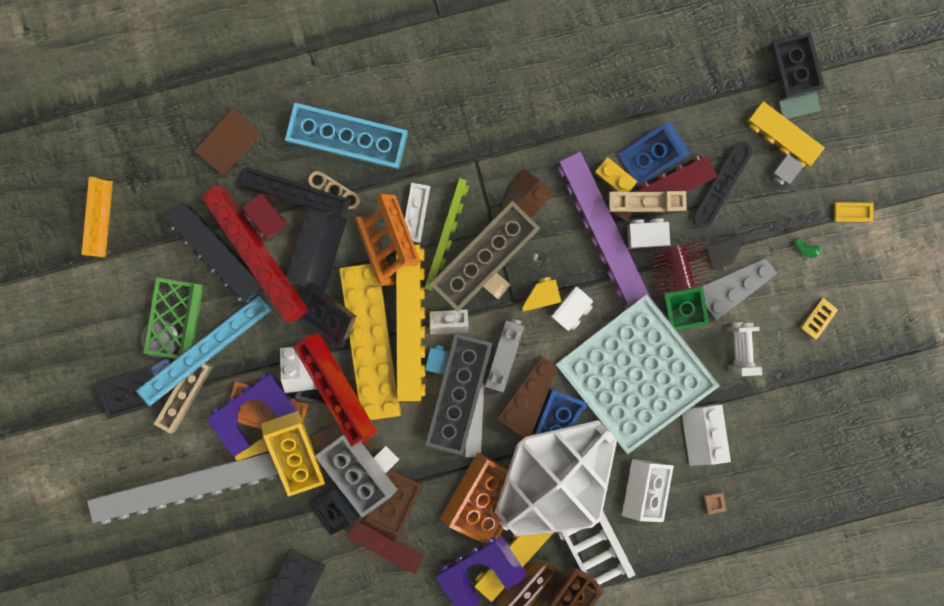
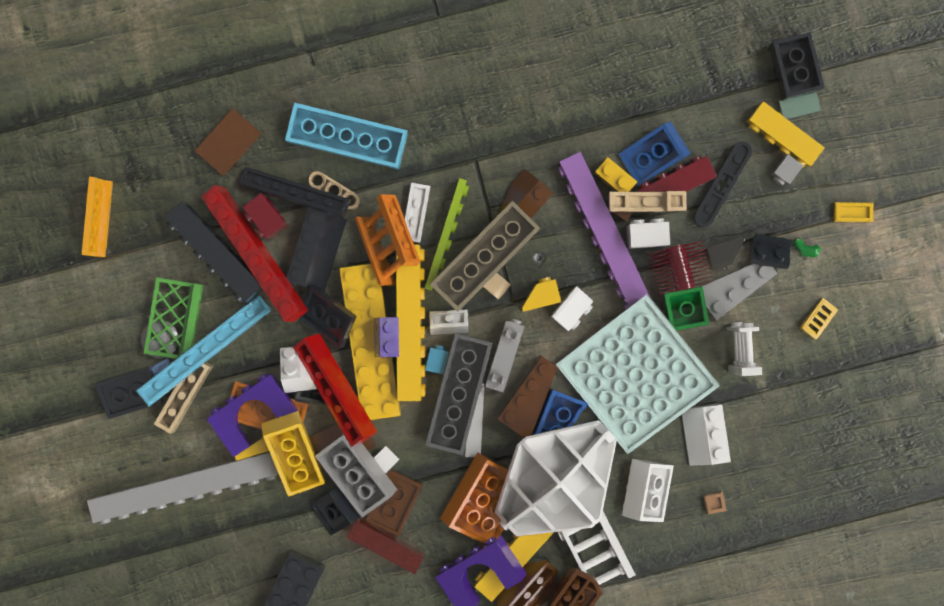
none -> brick [374,317,399,357]
none -> black bracket [750,234,793,269]

